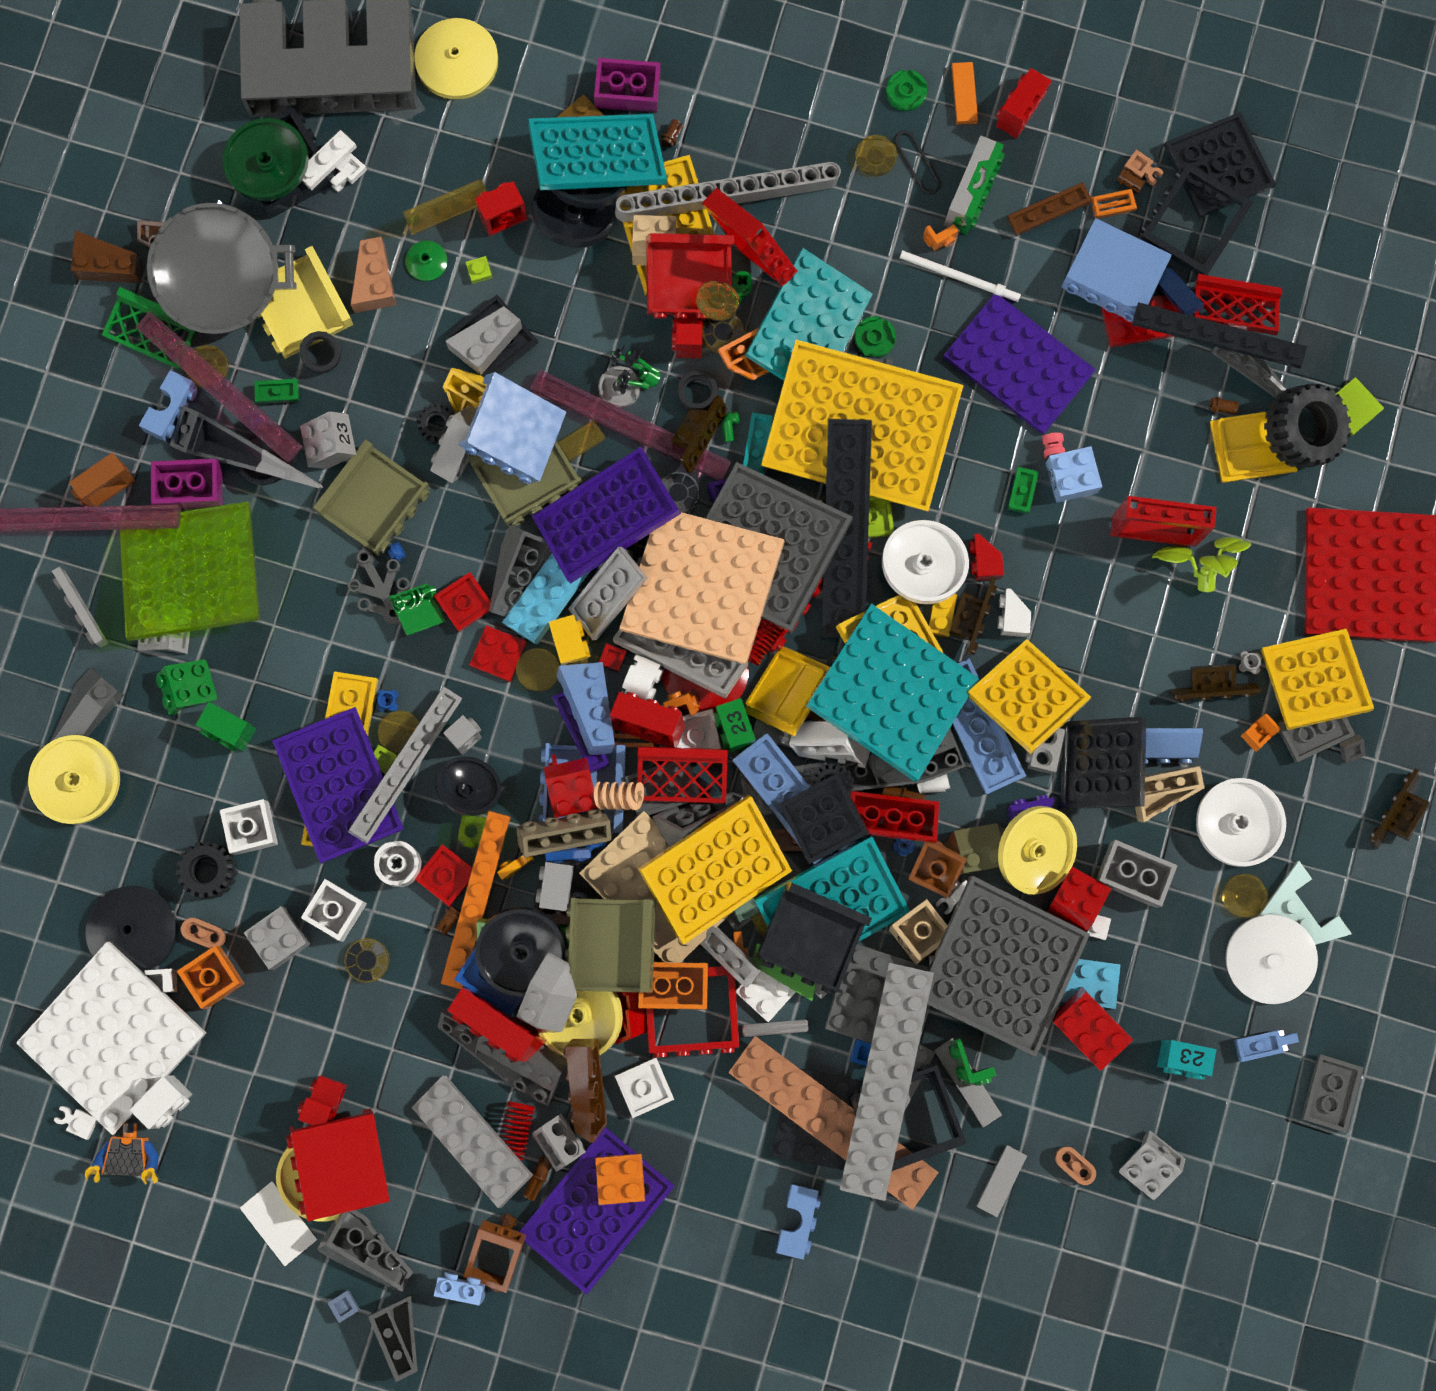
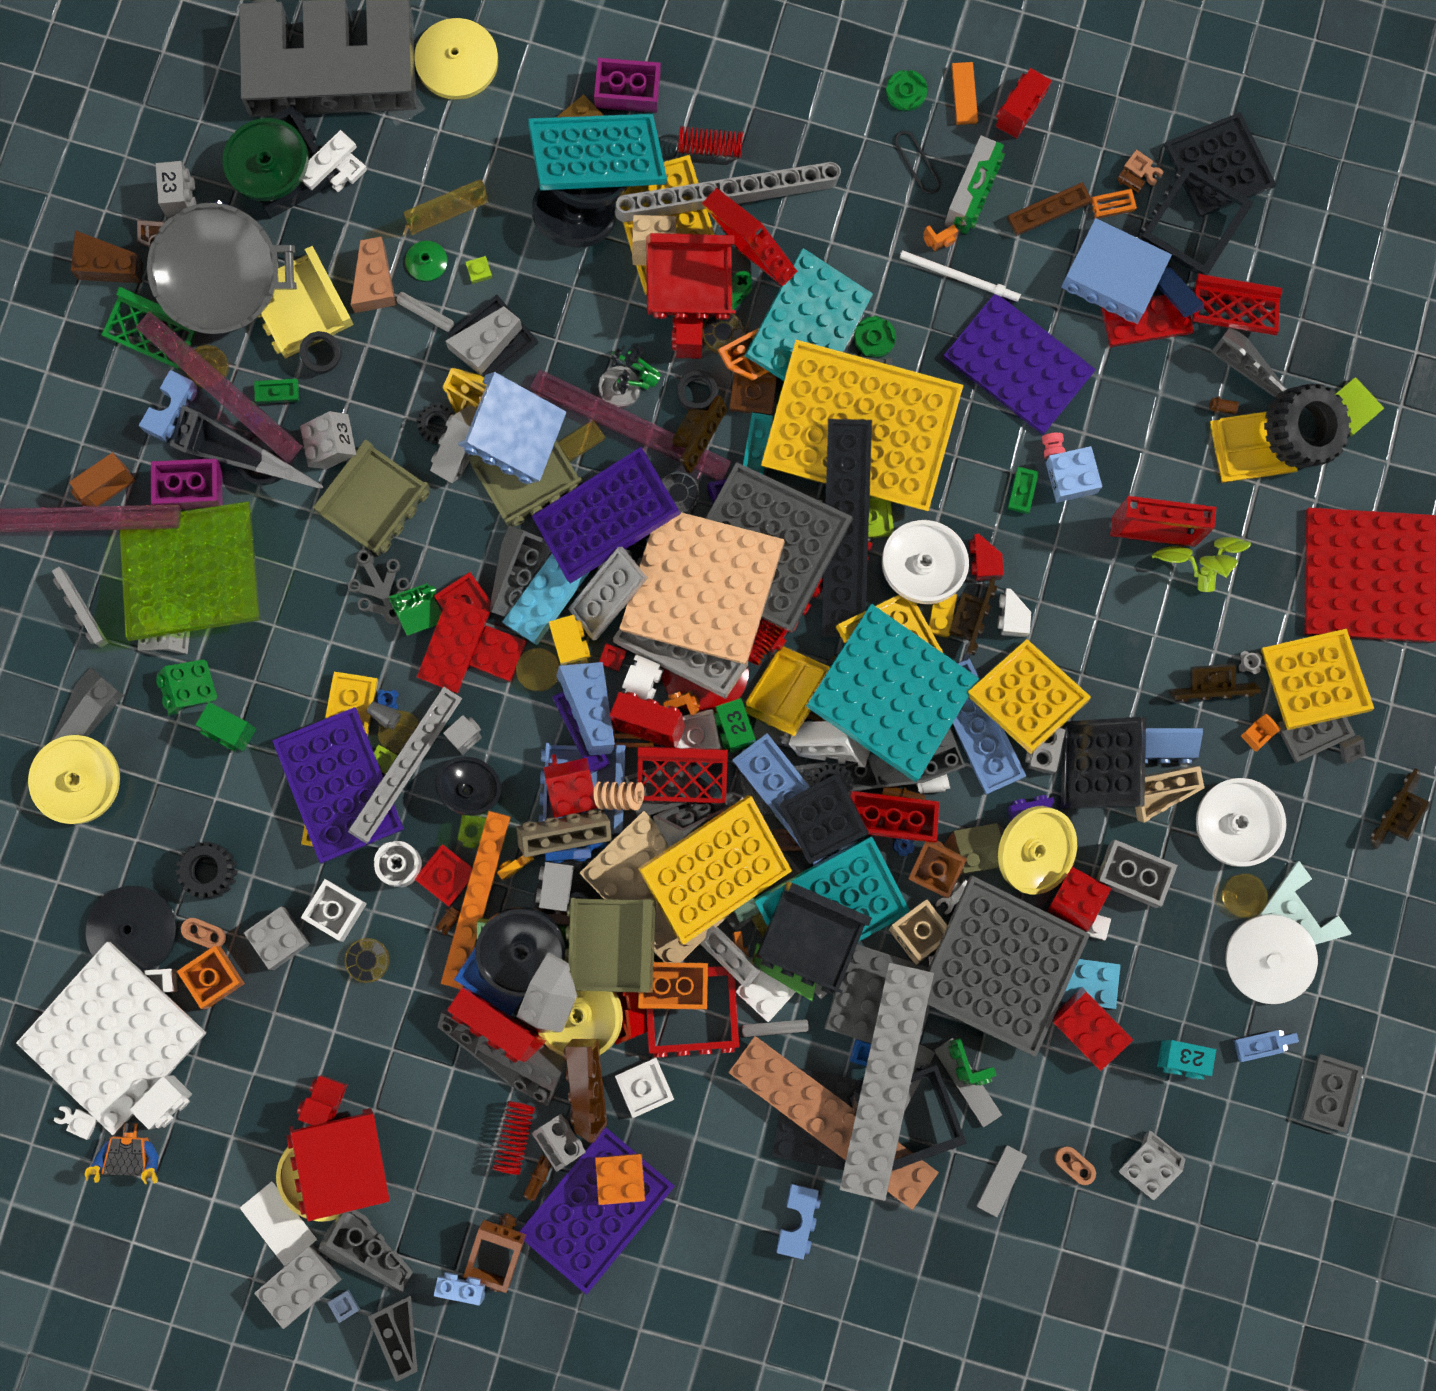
white brick [220,799,278,856] -> none
blue plate [387,542,406,562] -> none
light grey plate [411,1075,533,1208] -> none
red brick [475,181,527,237] -> none
reddish brown pin [661,119,683,148] -> none
clear yellow tile [696,281,739,321] -> none
green arm [722,411,739,442] -> none
clear yellow tile [855,135,897,177] -> none
black plate [1131,302,1307,369] -> none
none -> light grey brick [156,161,196,219]
none -> light grey brick [255,1244,342,1329]
none -> dark grey cone [367,701,401,730]
none -> light grey axle [396,292,454,332]
none -> red plate [417,596,490,693]
none -> red piece [678,126,743,159]
none -> reddish brown plate [729,372,777,416]

